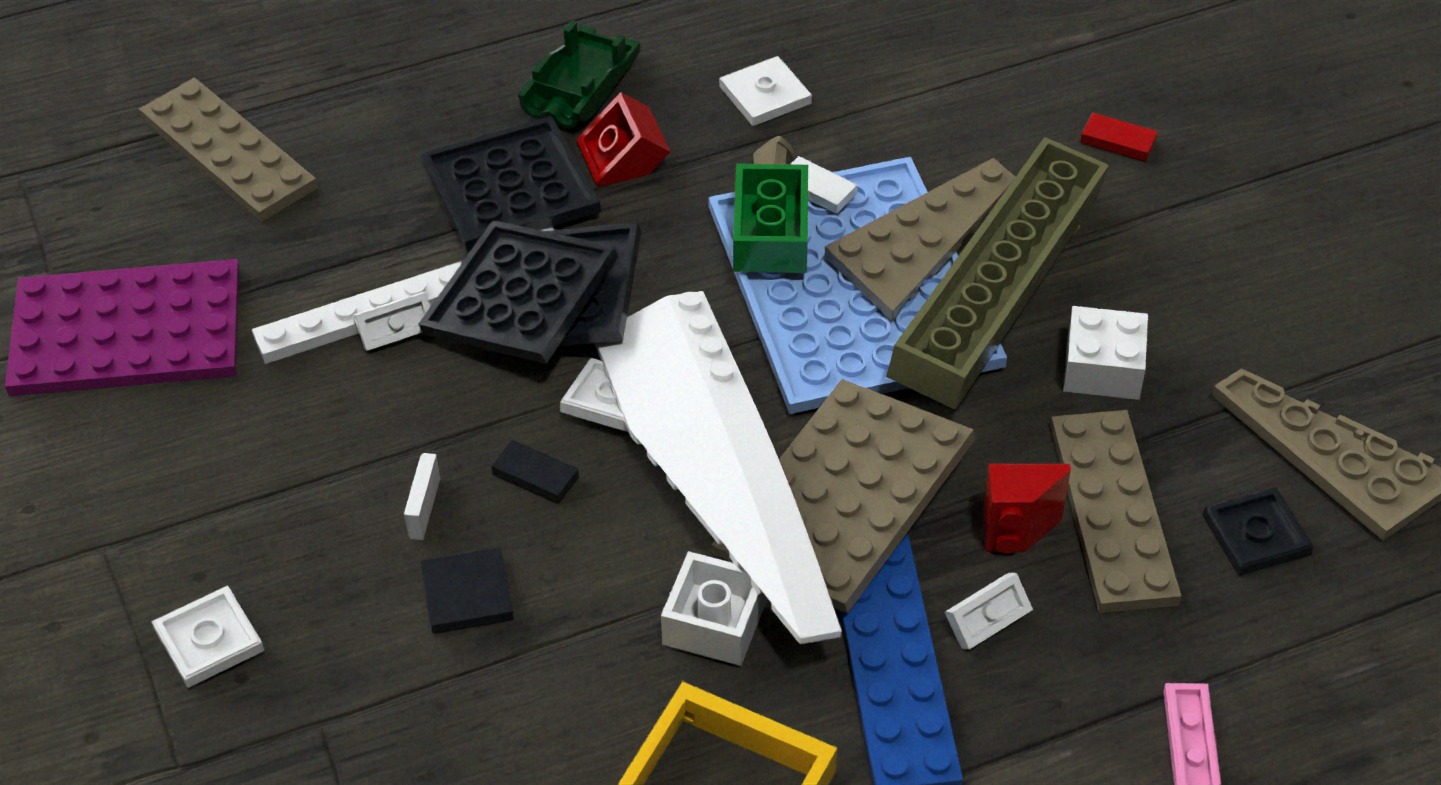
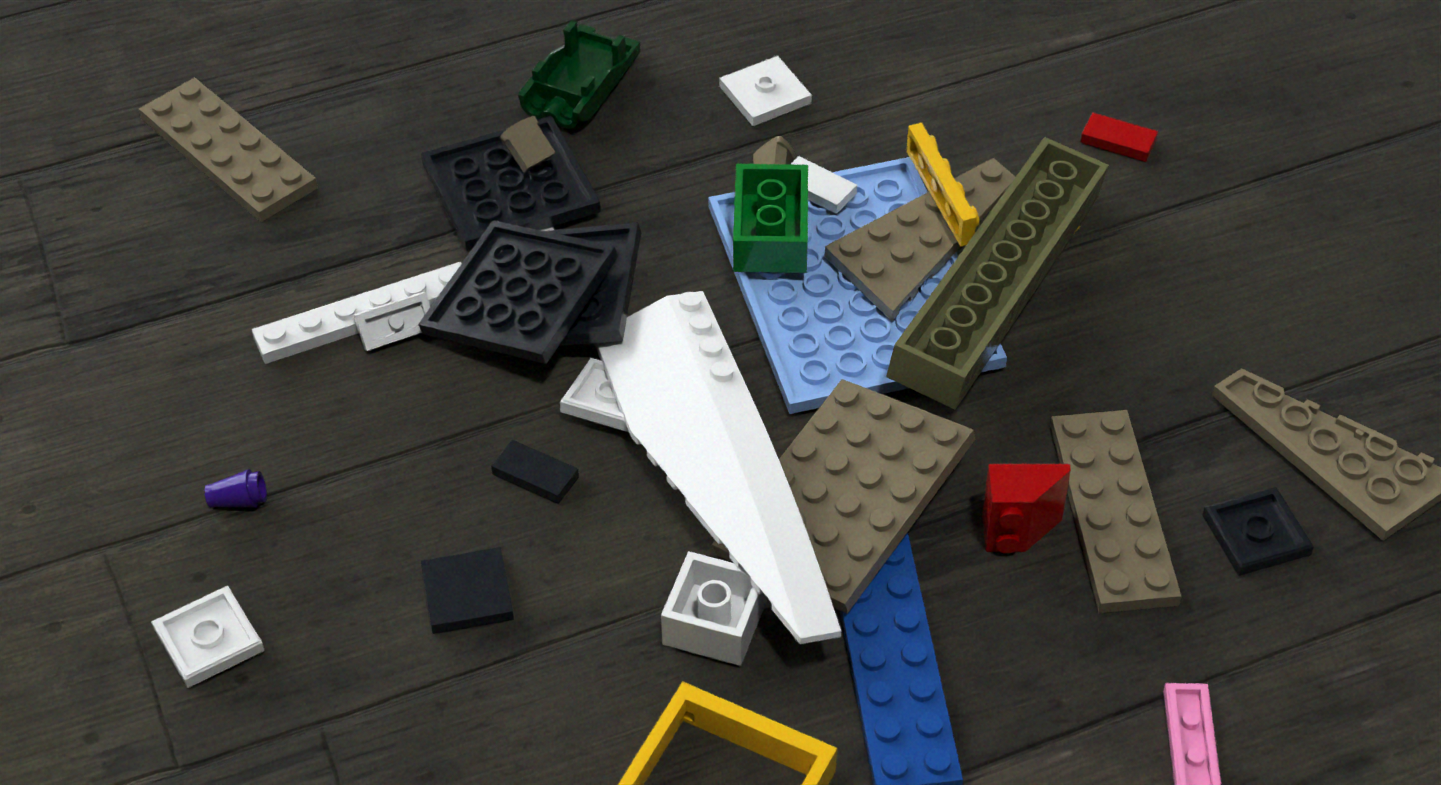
magenta plate [5,259,240,396] -> none
white tile [404,453,440,540] -> none
red slope [576,92,671,187] -> none
white plate [945,573,1033,649] -> none
white brick [1063,306,1148,400] -> none
none -> dark purple cone [205,469,267,508]
none -> dark tan tile [499,116,556,173]
none -> yellow plate [907,123,979,247]

